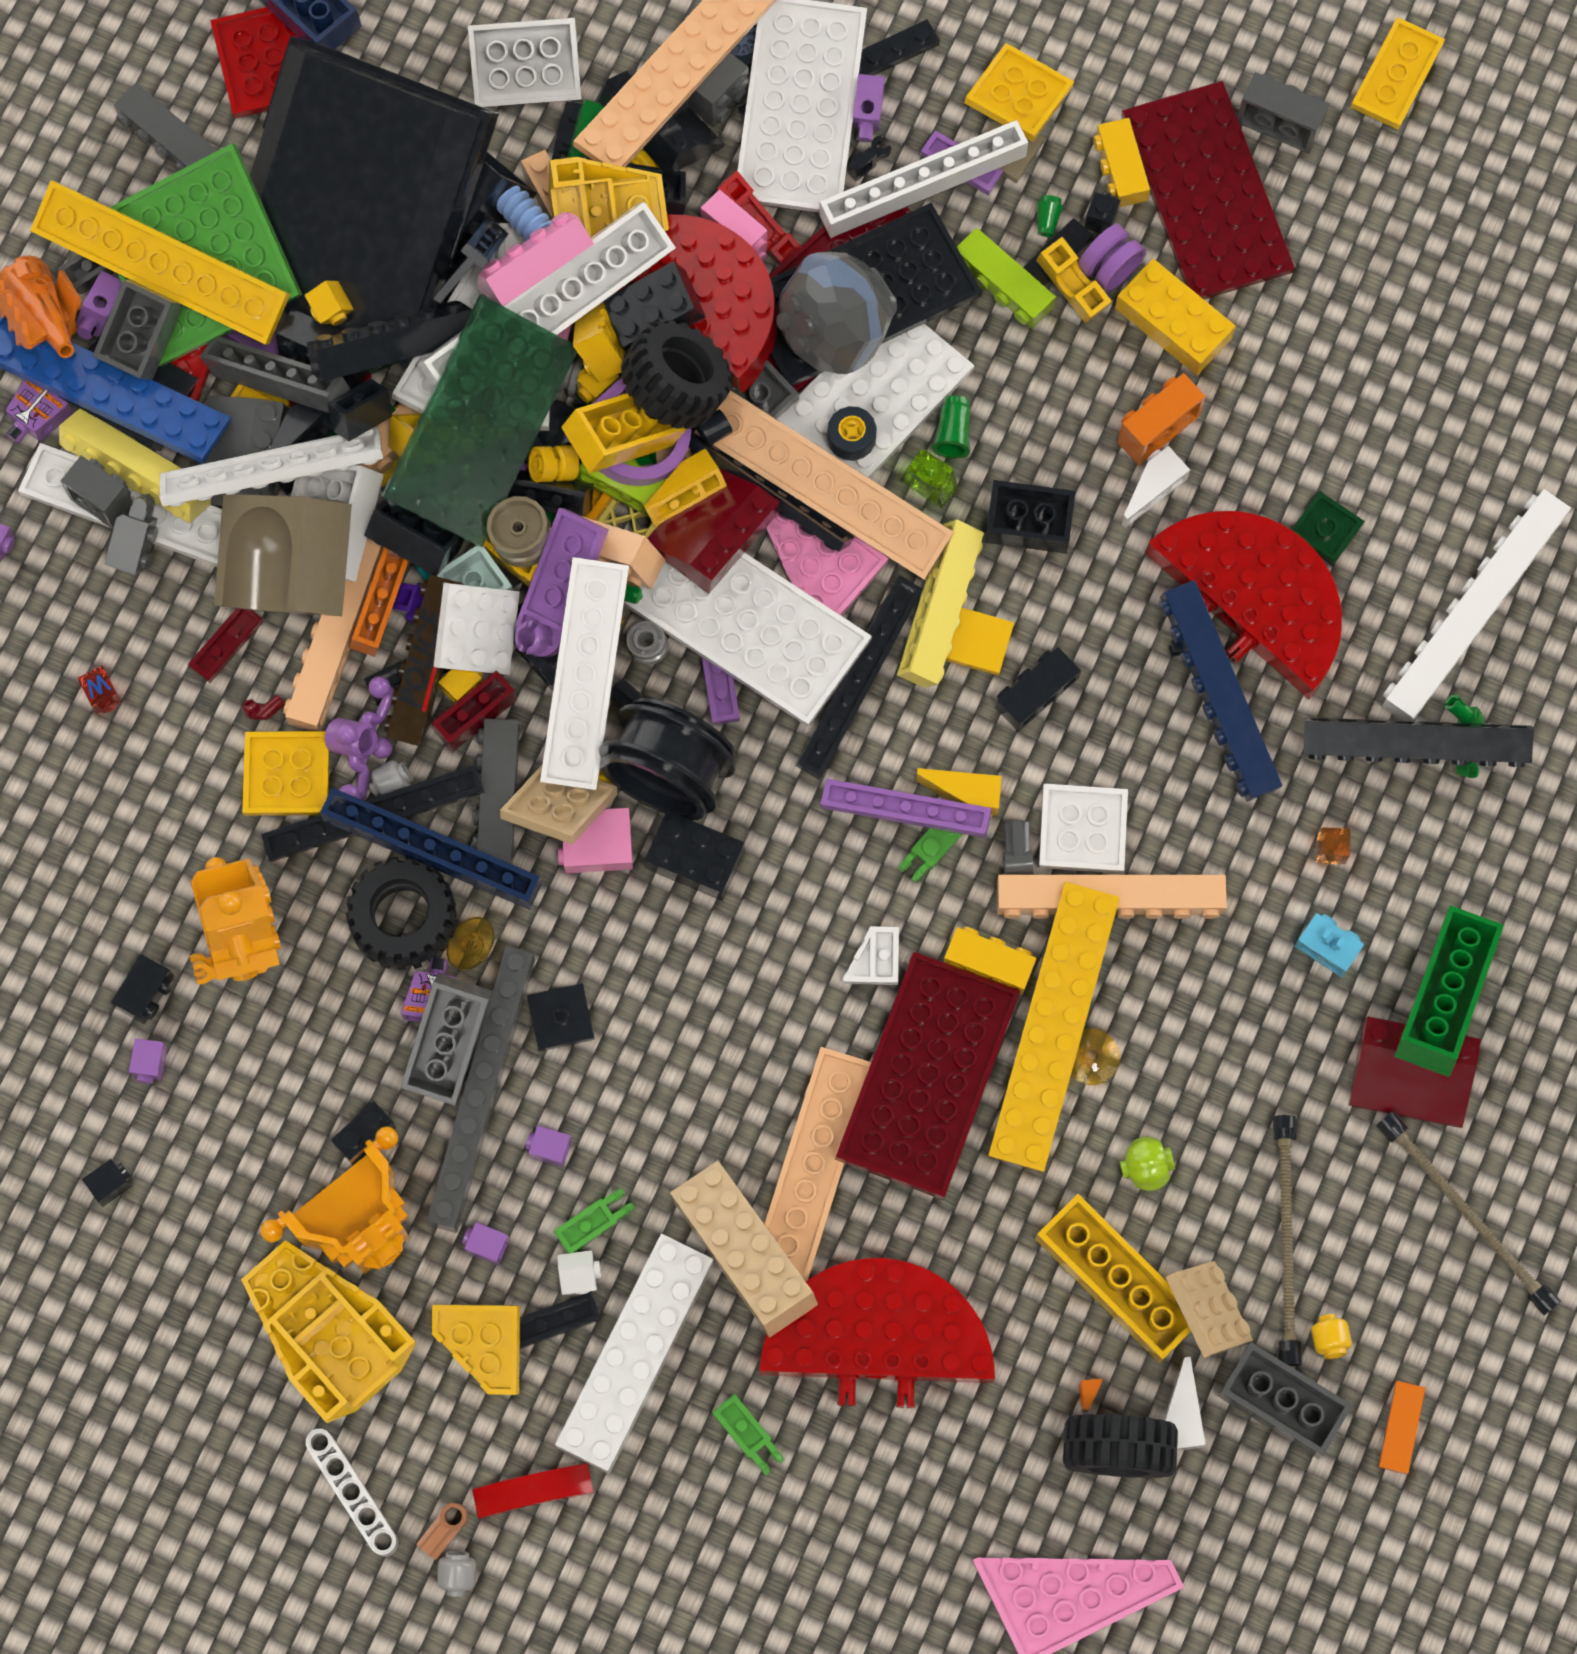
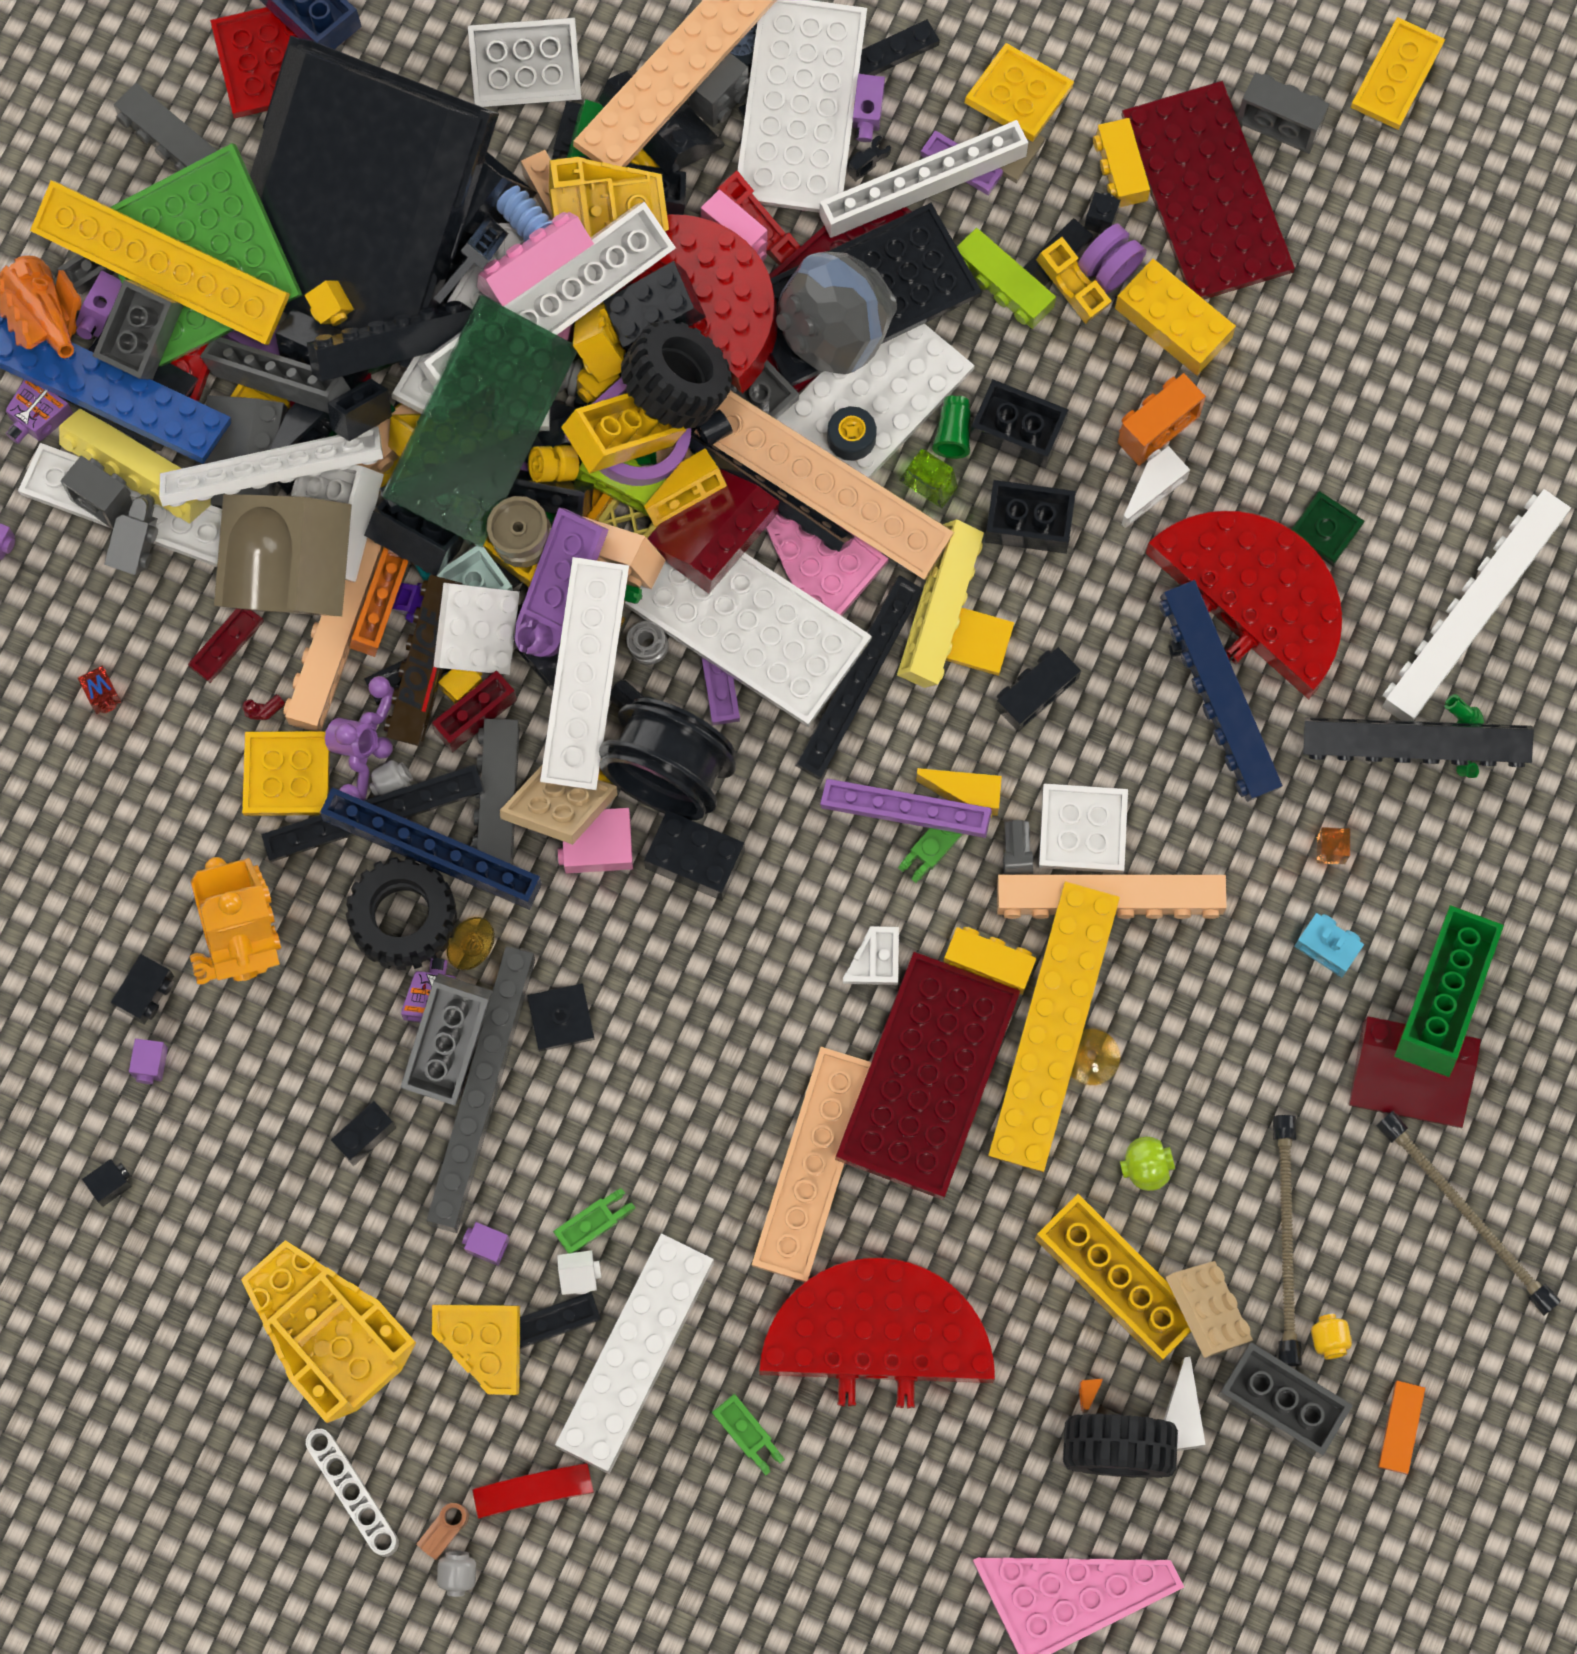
light orange piece [260,1127,410,1275] -> none
medium lavender brick [526,1126,572,1168] -> none
tan brick [670,1161,818,1338] -> none
green cone [1037,195,1063,237] -> none
none -> black brick [970,379,1069,469]

